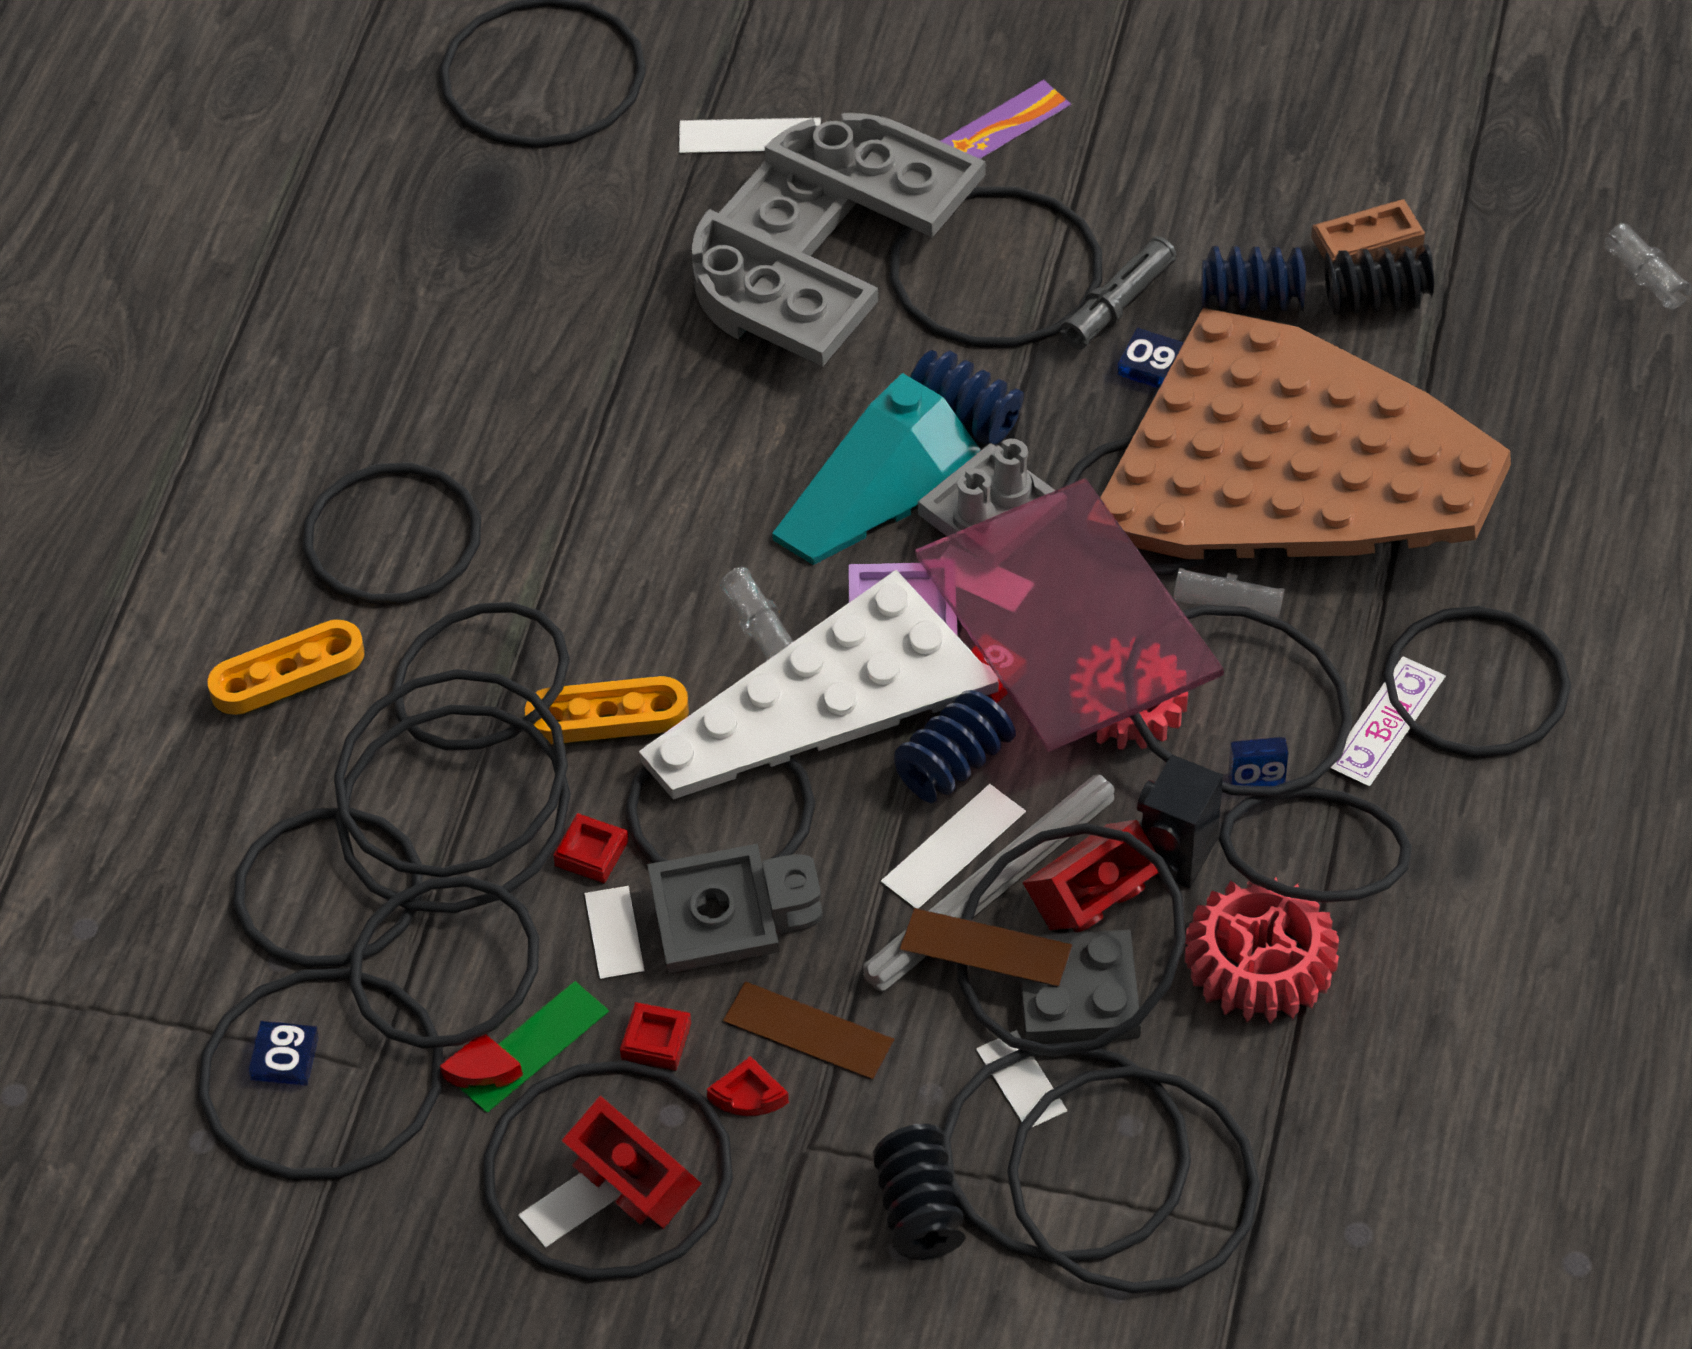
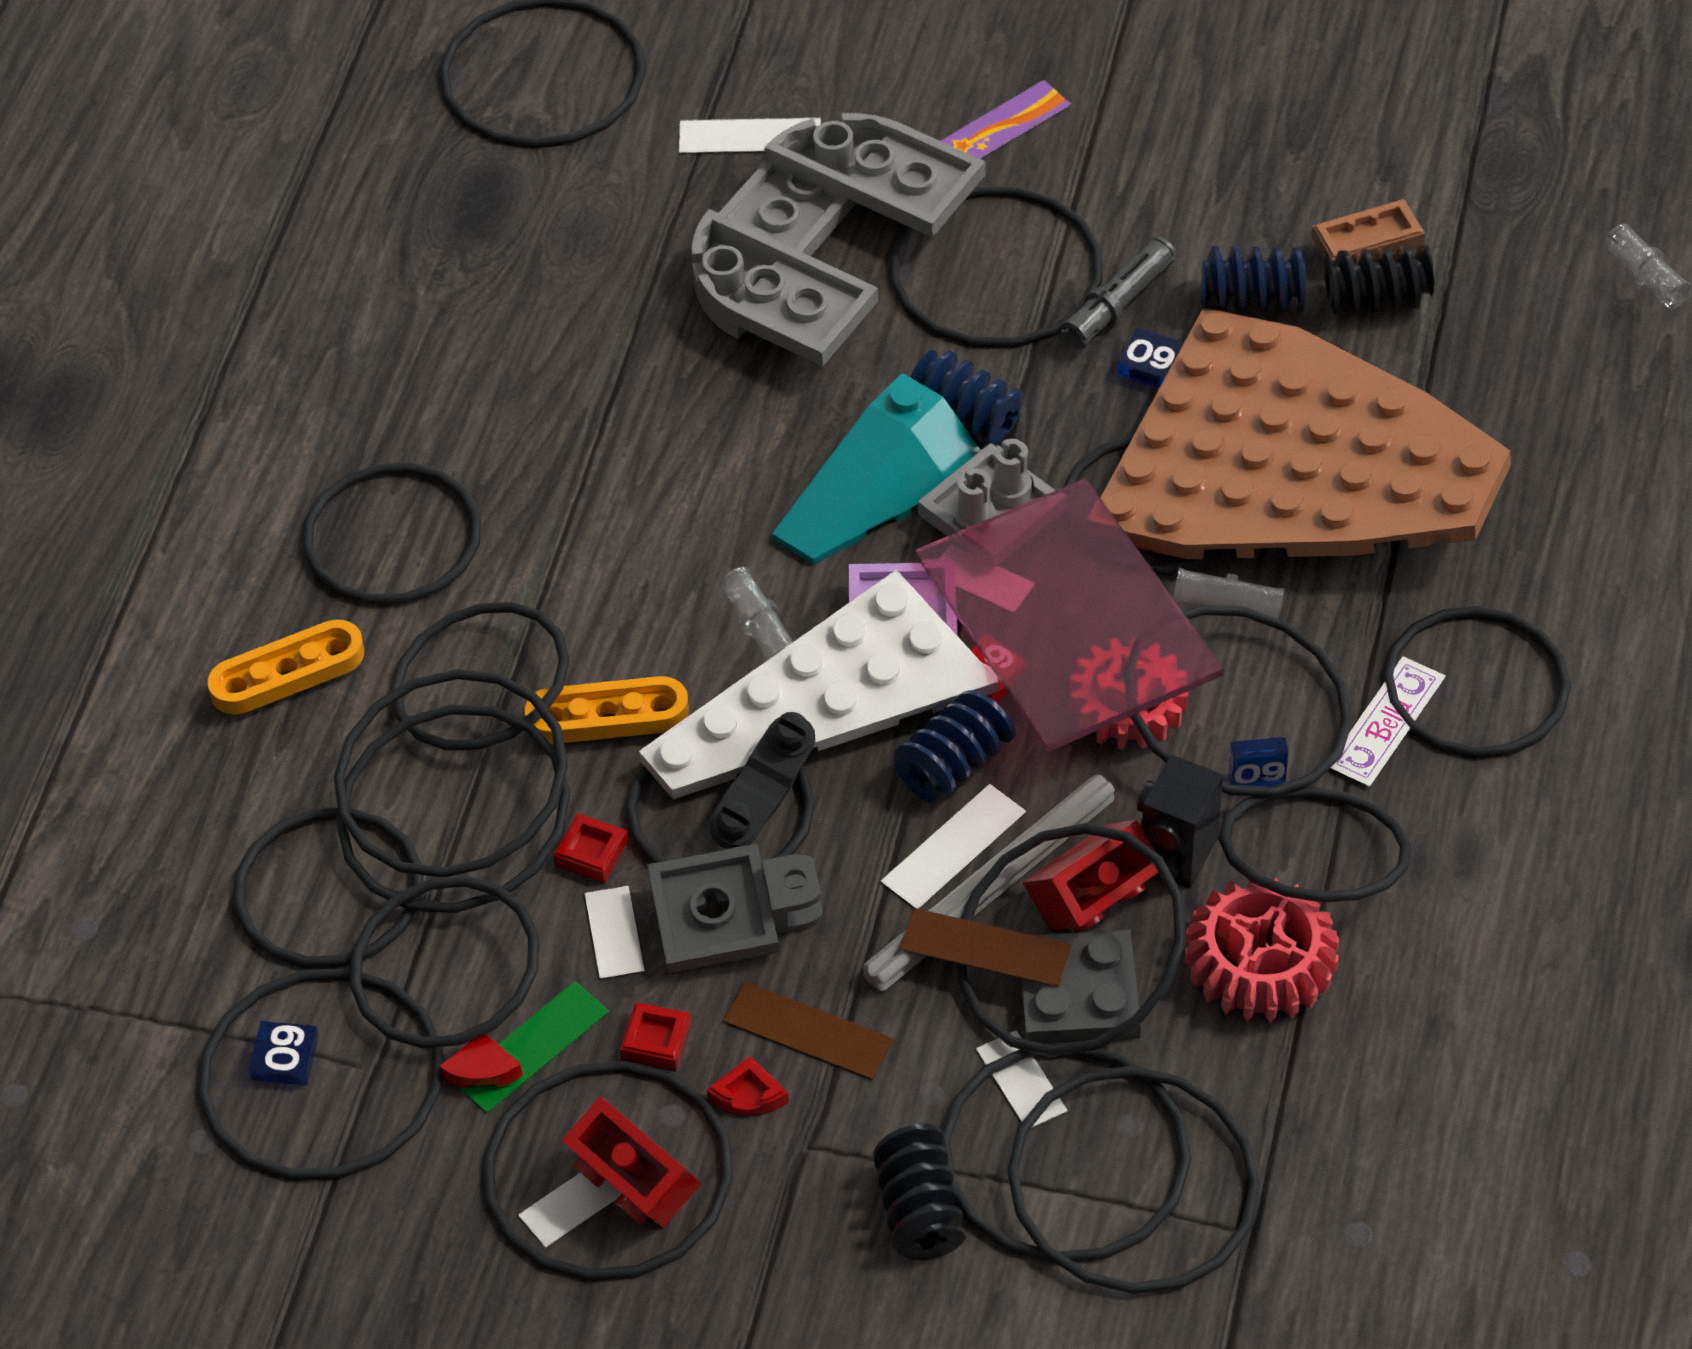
none -> black piece [709,712,816,849]

